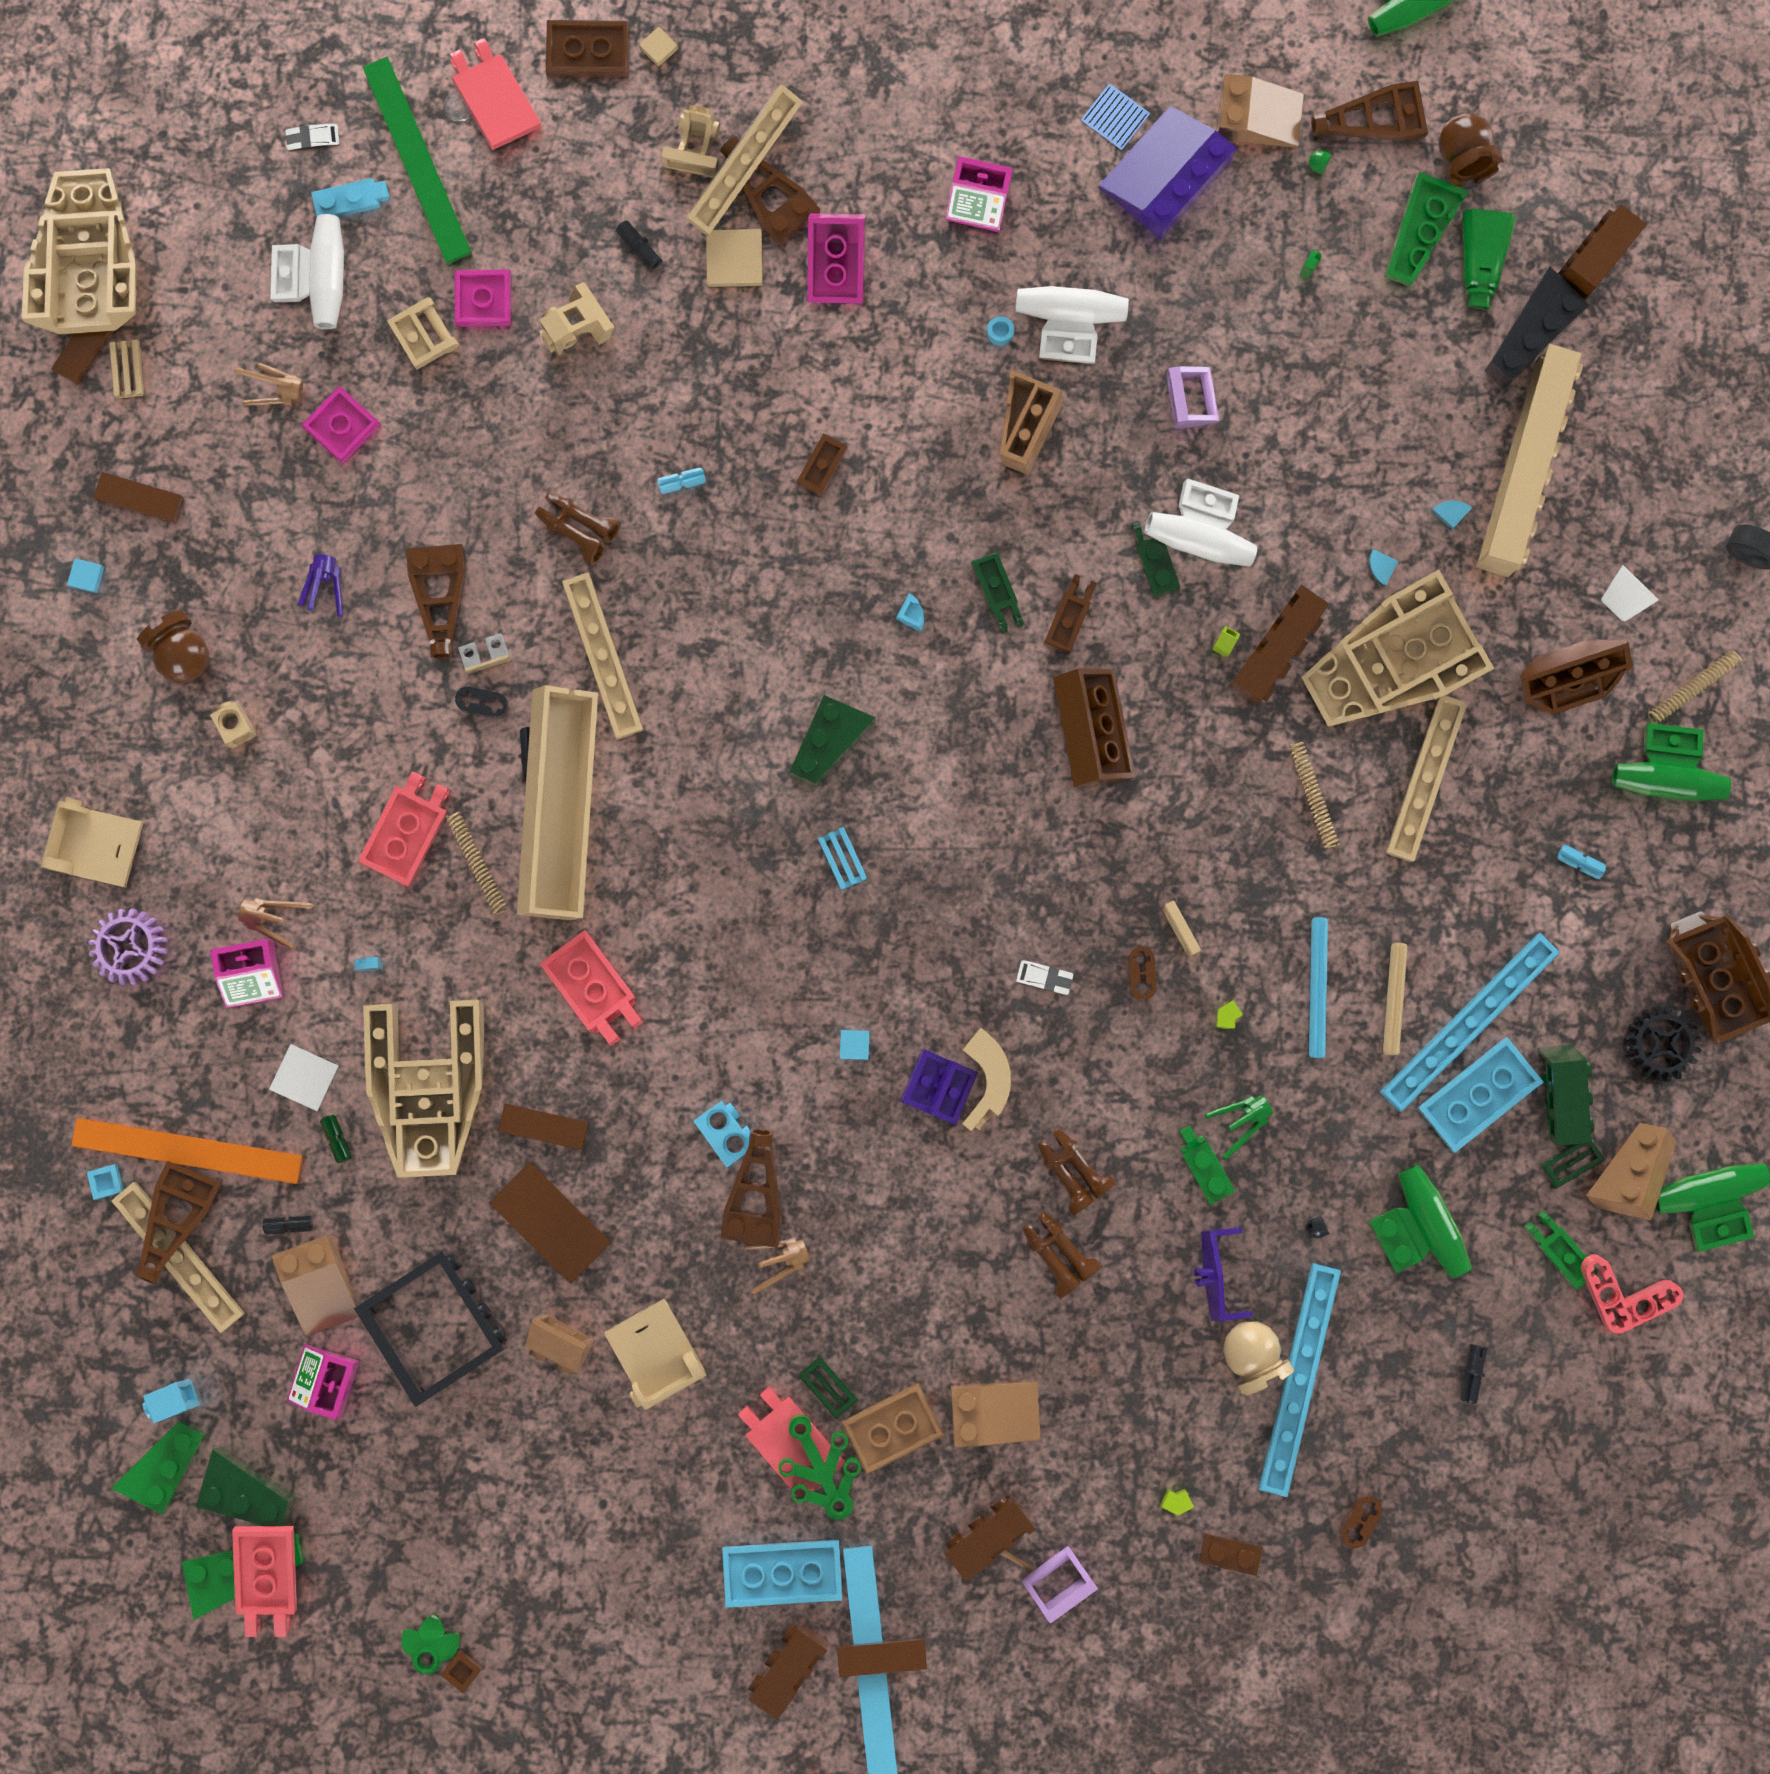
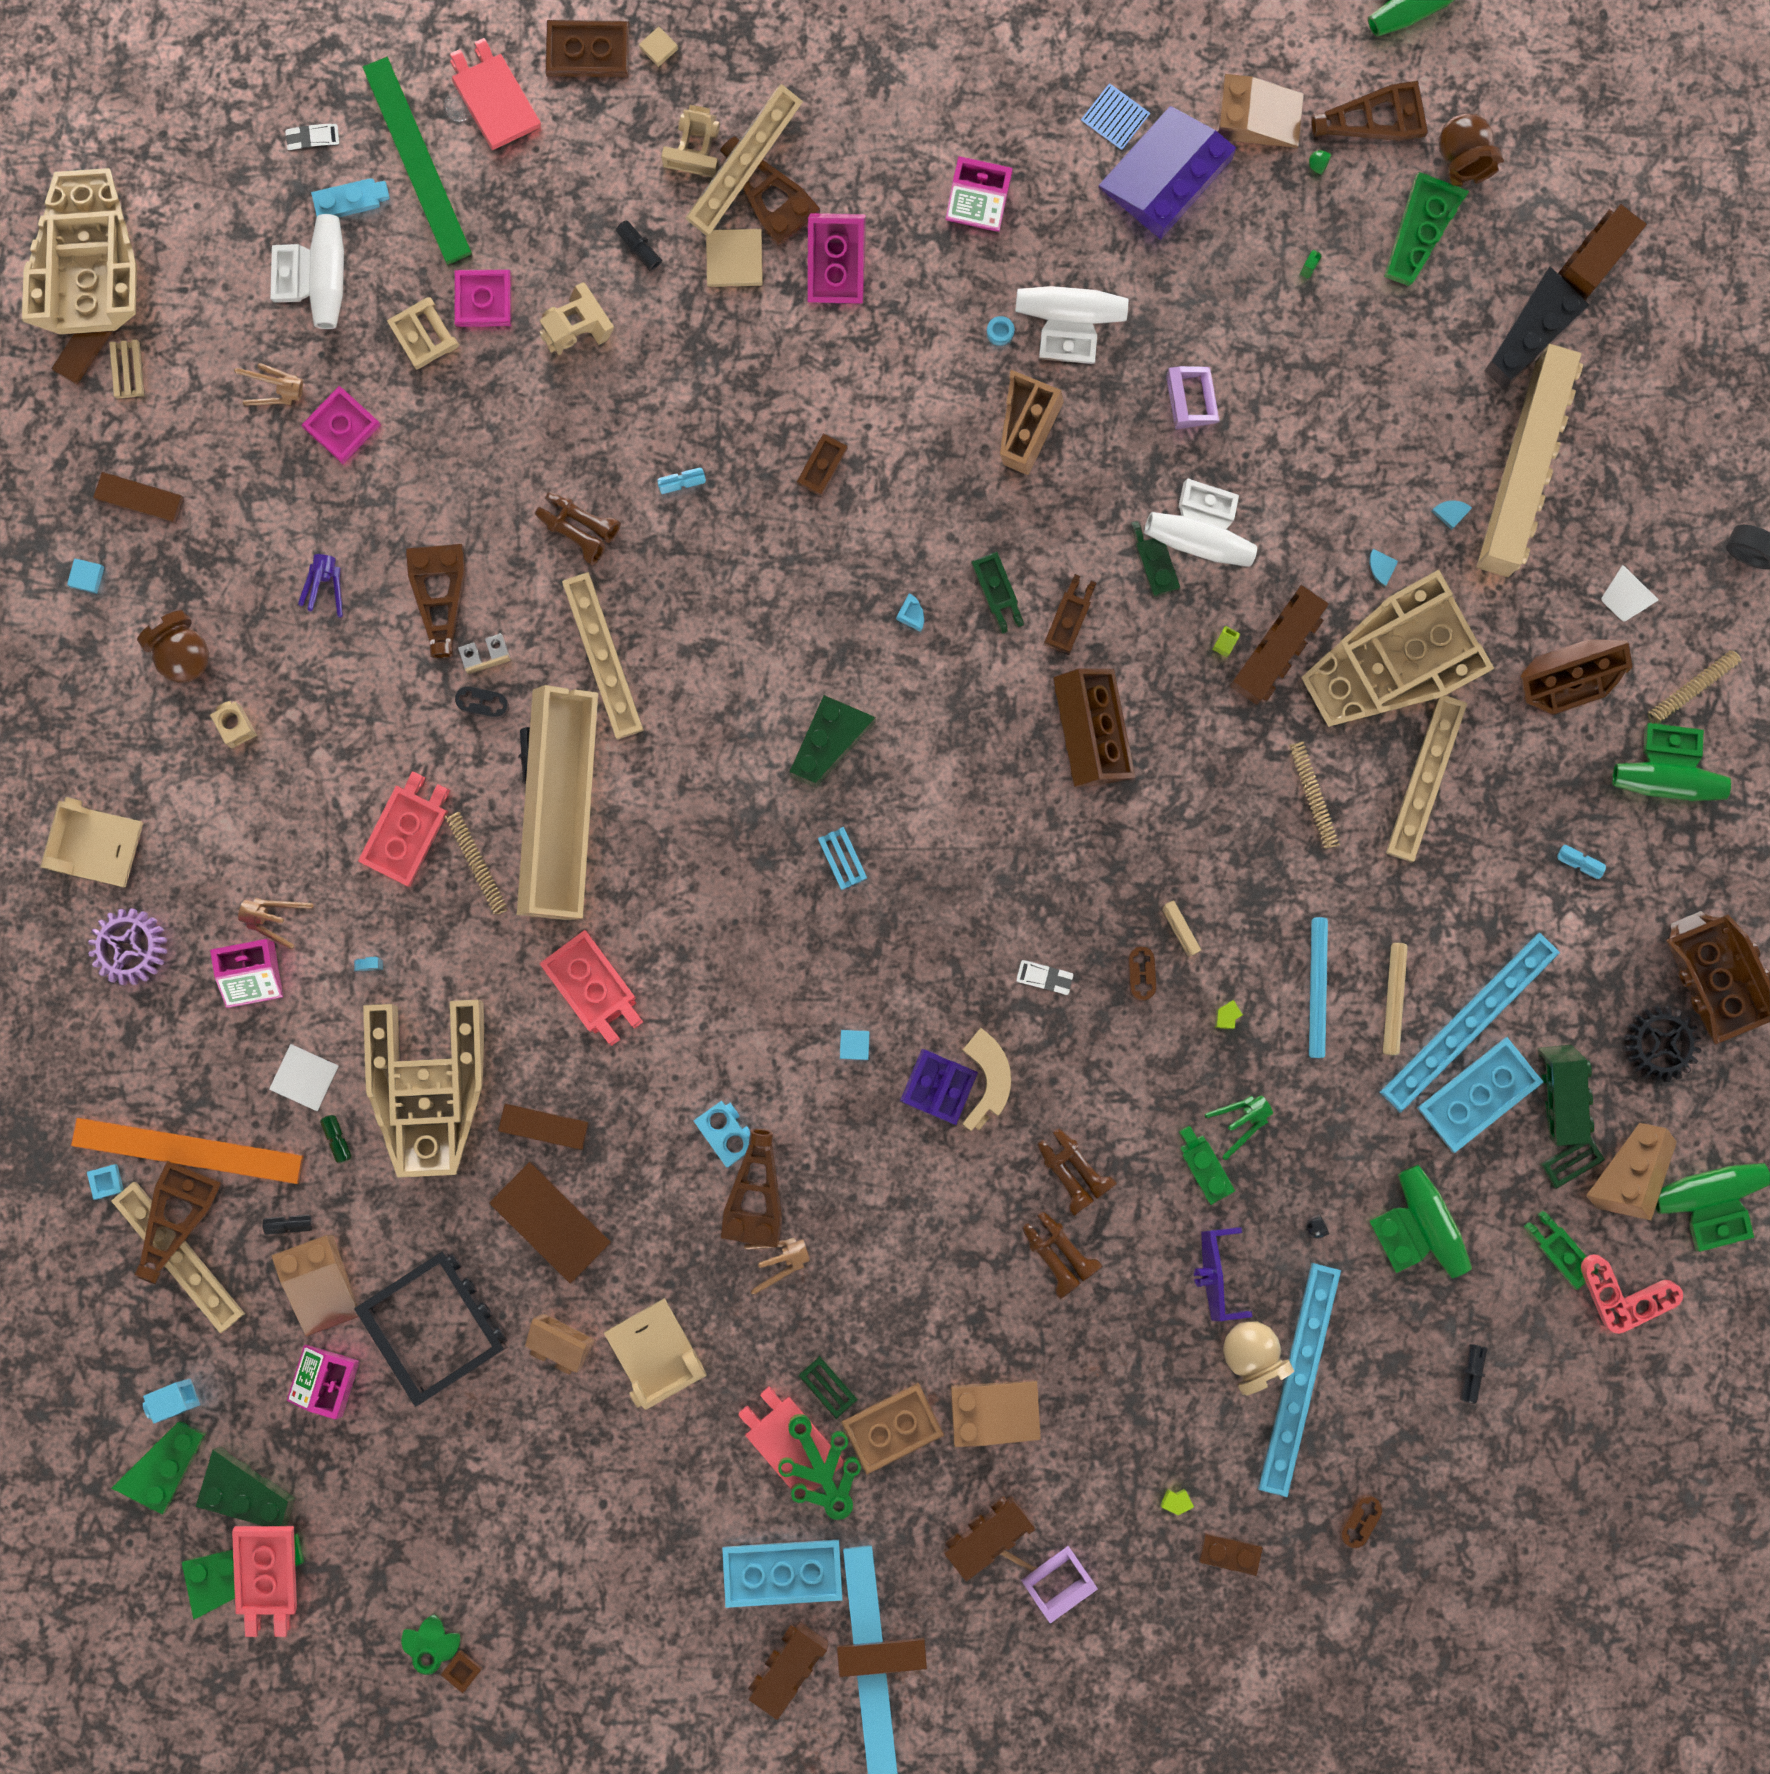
green piece [1462,208,1517,310] -> none

